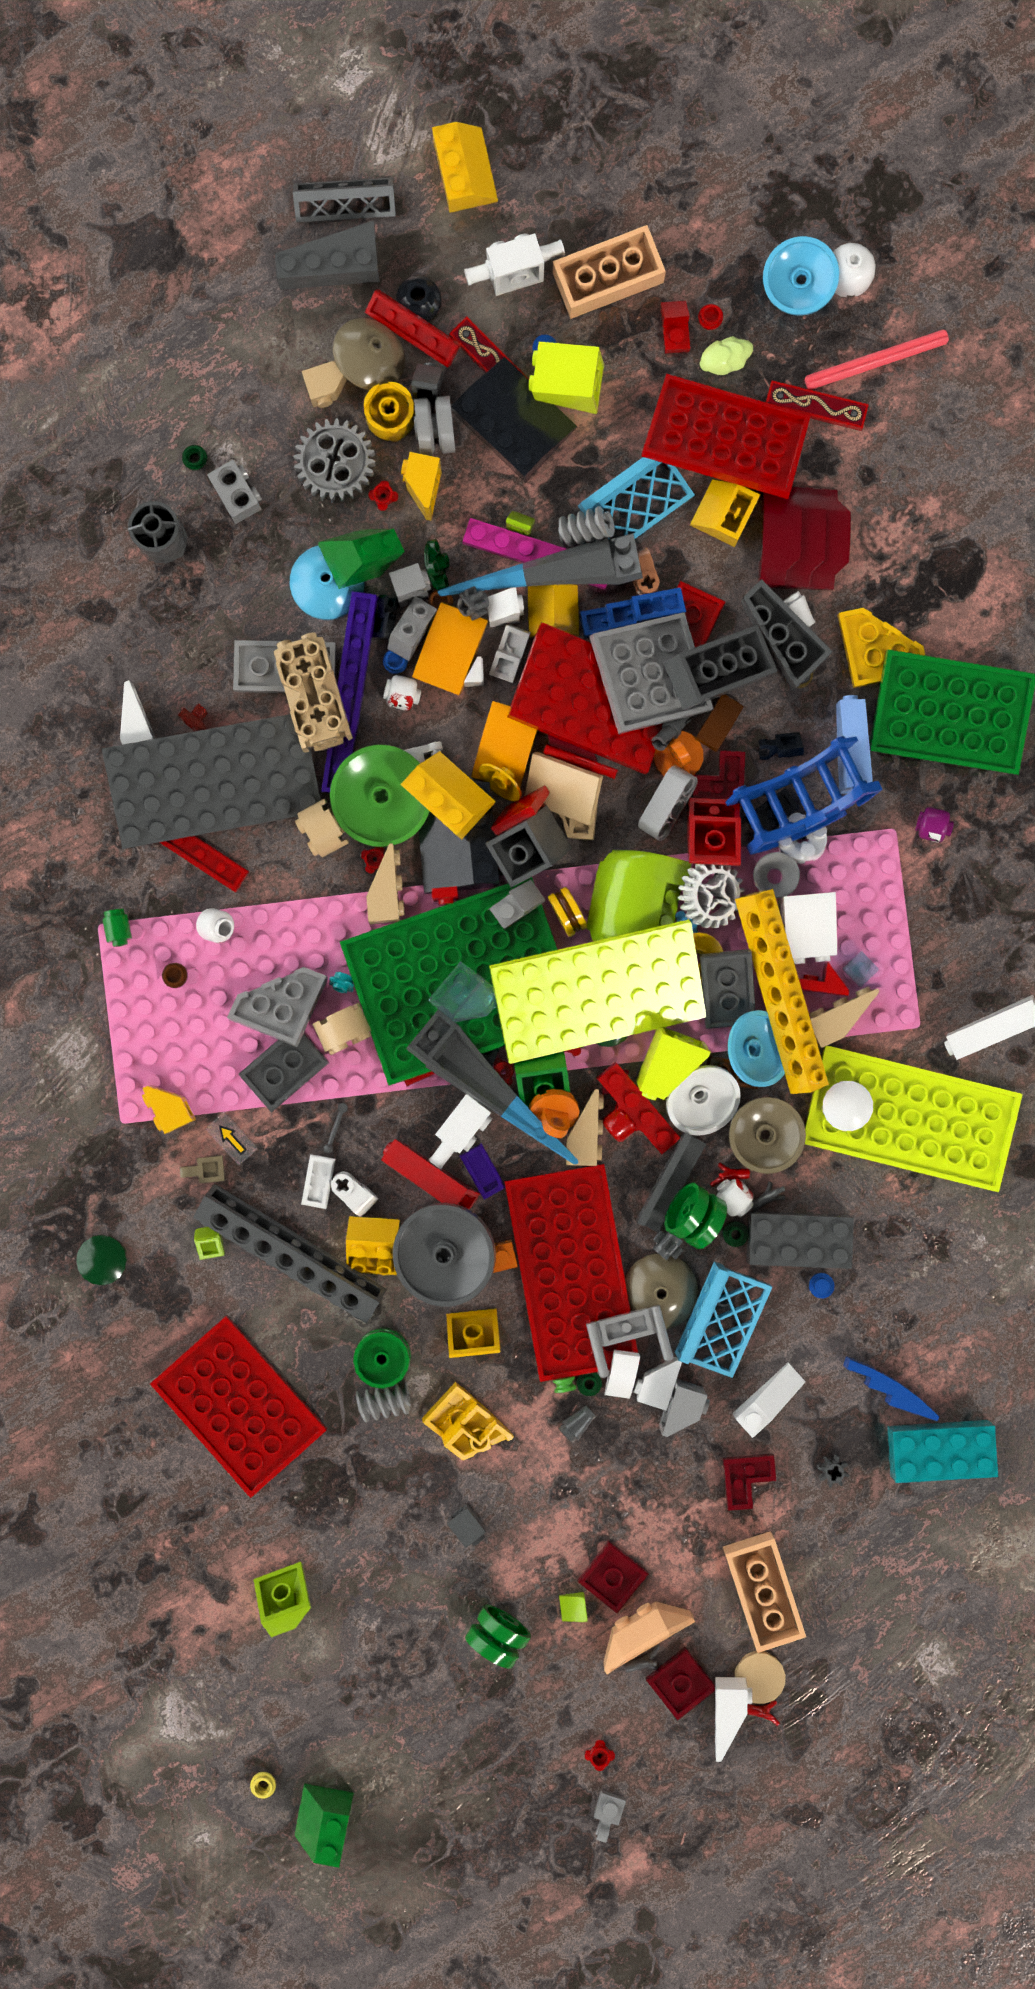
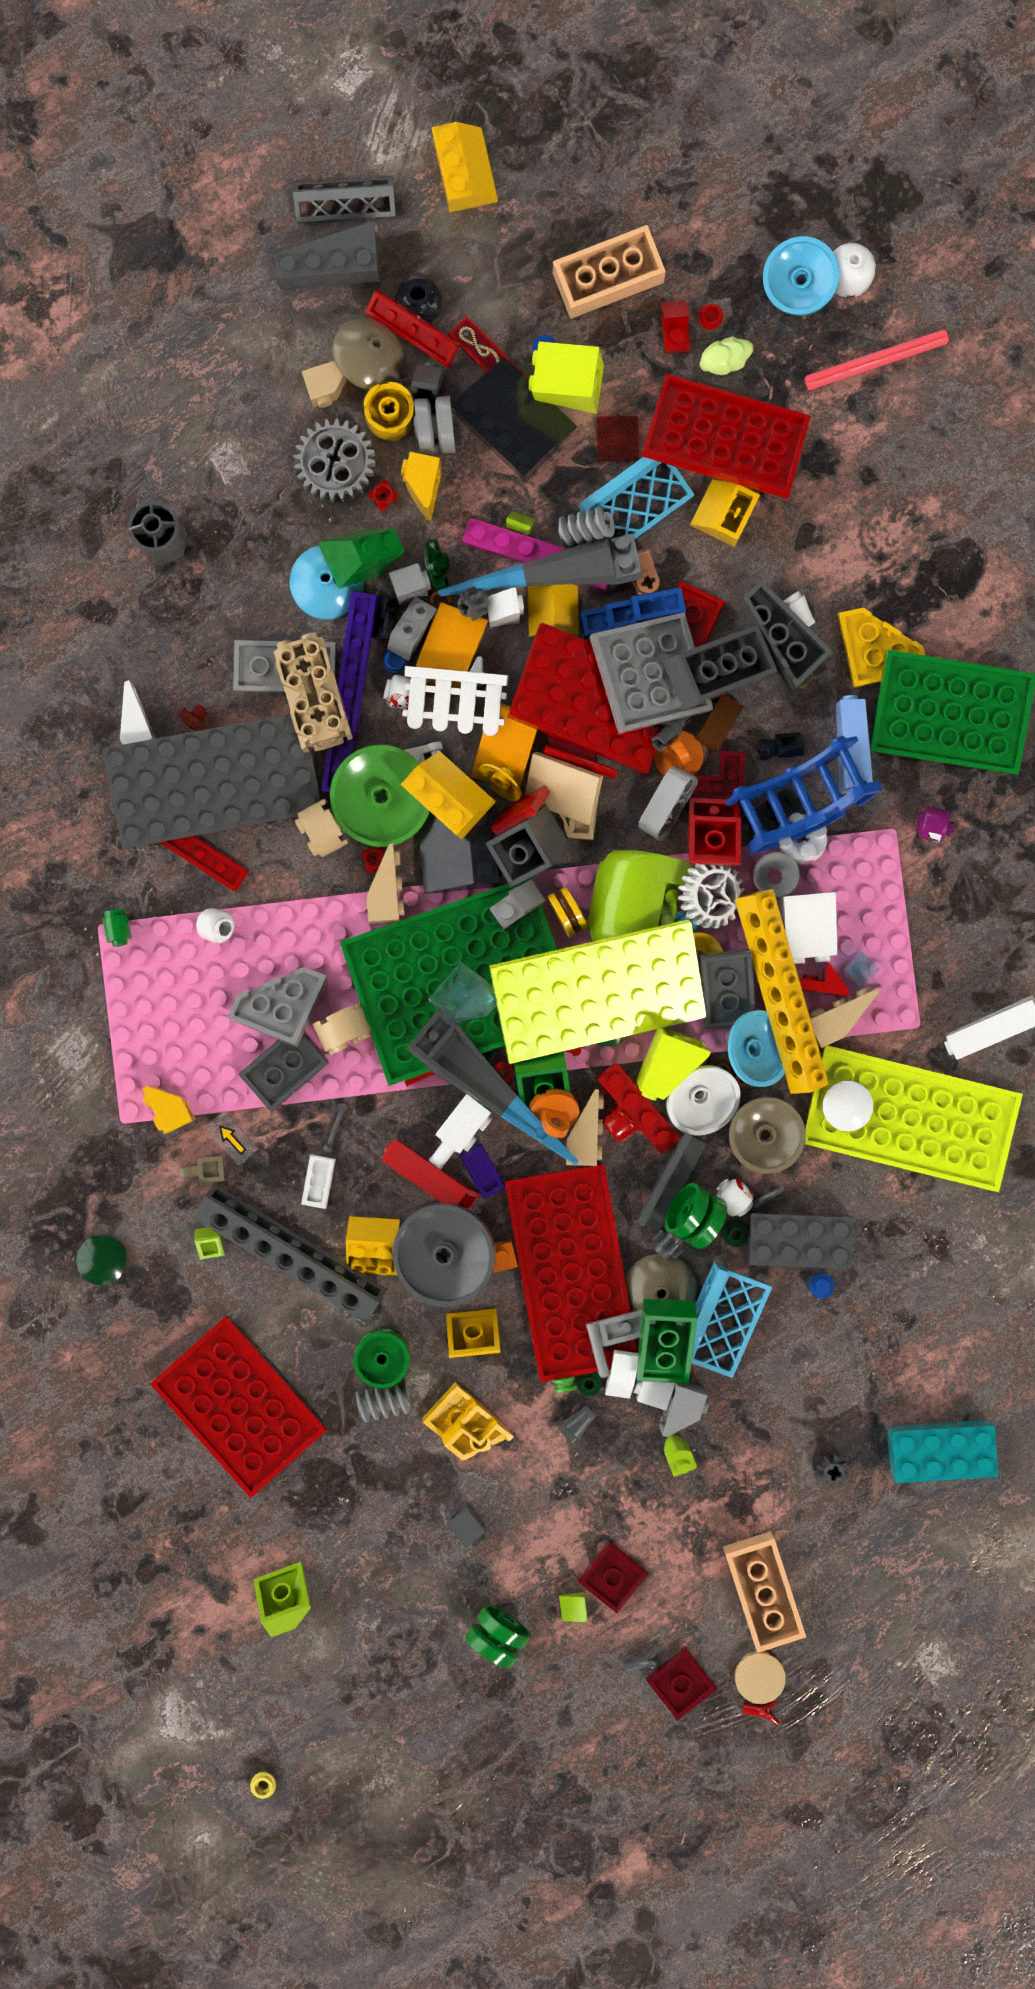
reddish brown plate [162,963,188,988] -> none
dark green plate [182,445,207,471] -> none
light grey brick [207,460,262,524] -> none
green slope [294,1783,354,1868] -> none
teal plate [329,972,354,993] -> none
white piece [331,1171,379,1217] -> none
red plate [432,886,459,906] -> none
white brick [464,233,565,296] -> none
white slope [489,624,531,683] -> none
red plate [584,1740,615,1771] -> none
light grey plate [594,1790,626,1843] -> none
light nougat wedge [603,1602,695,1674] -> none
red bar [710,1162,750,1187] -> none
white slope [715,1677,752,1762] -> none
dark red plate [723,1453,776,1511] -> none
white slope [732,1363,805,1438] -> none
dark red slope [758,487,851,590] -> none
tile [766,380,869,431] -> none
blue slope [843,1356,939,1421] -> none
none -> white fence [403,666,509,736]
none -> clear red piece [597,414,639,464]
none -> green slope [637,1299,697,1384]
none -> lime plate [664,1434,697,1477]

